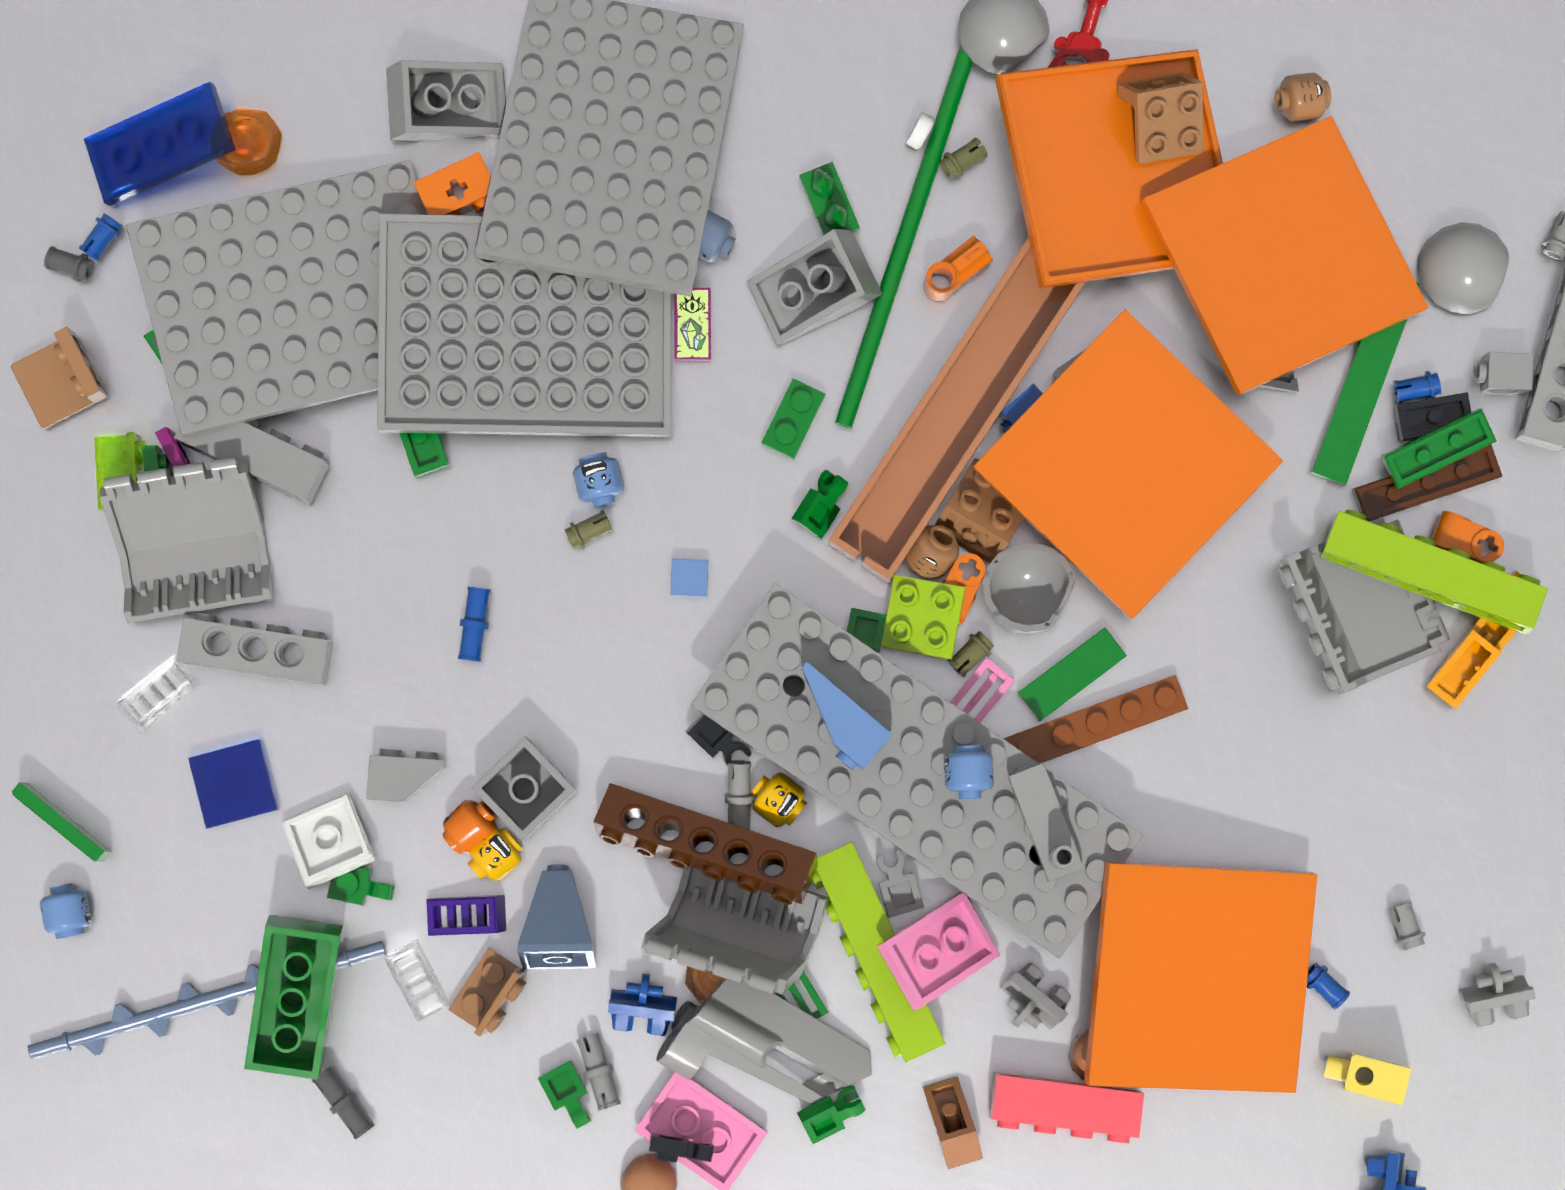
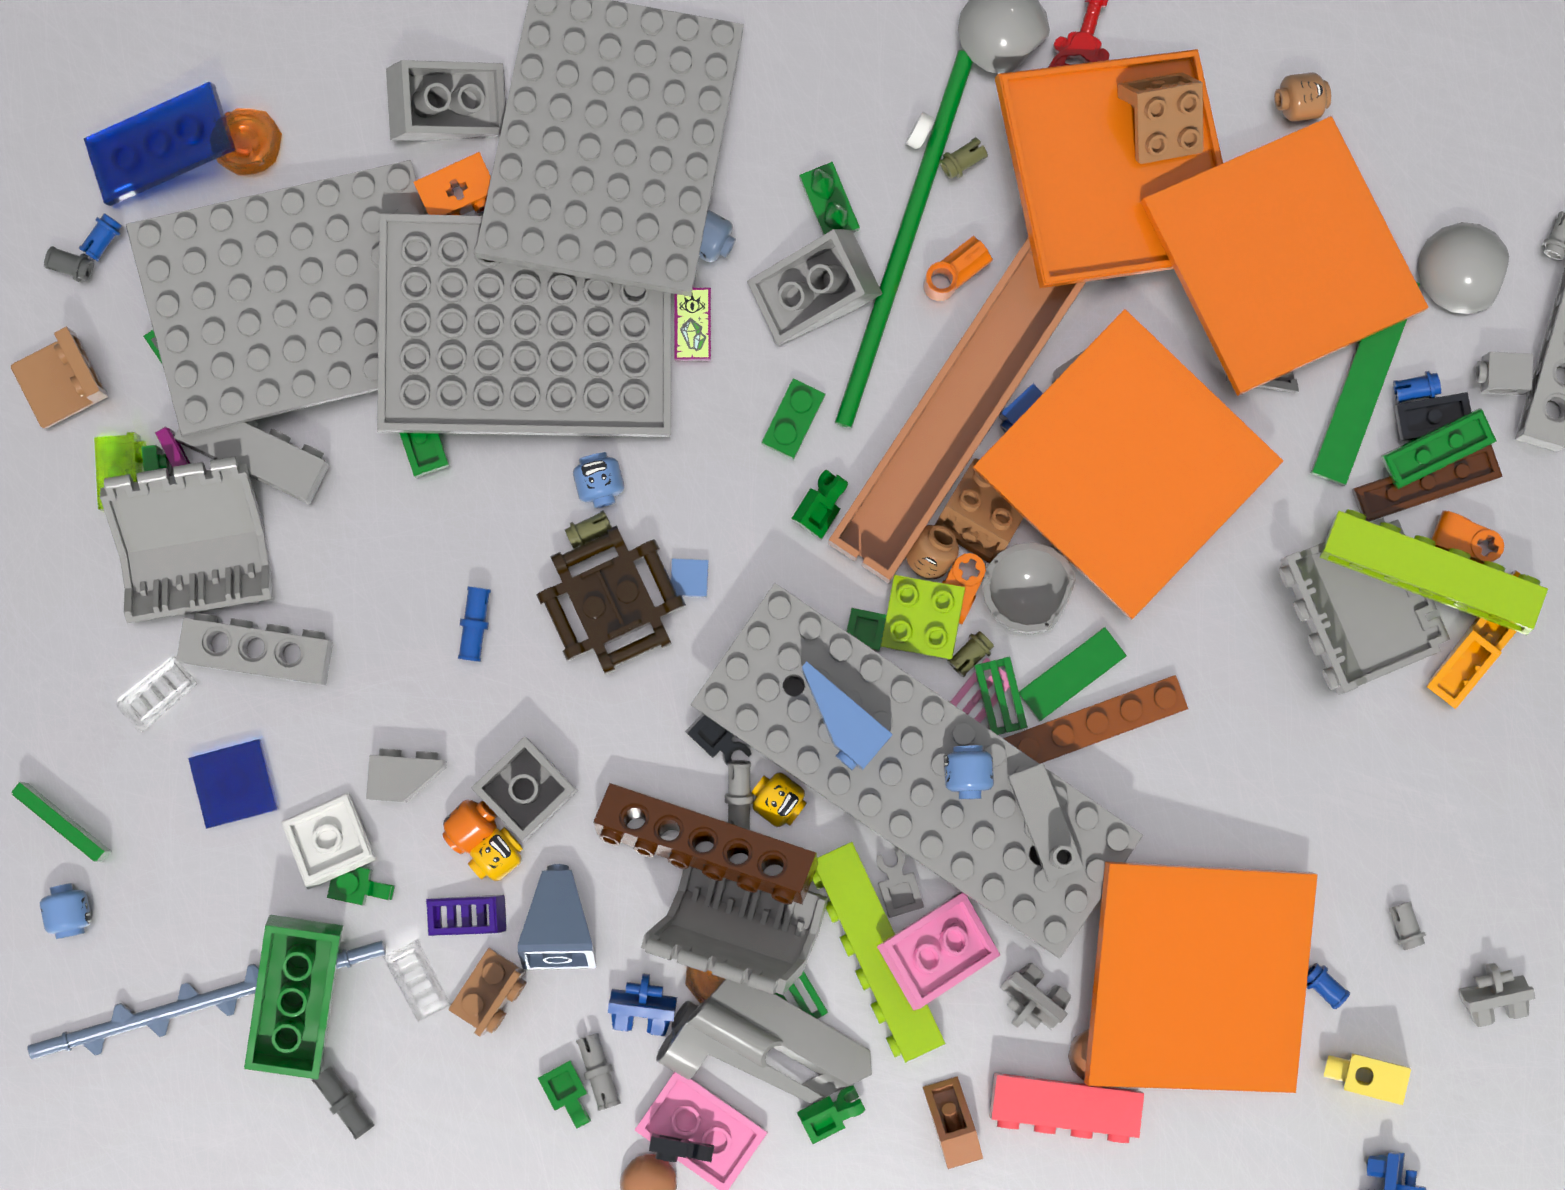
none -> dark brown brick [536,525,686,675]
none -> green tile [974,657,1028,735]

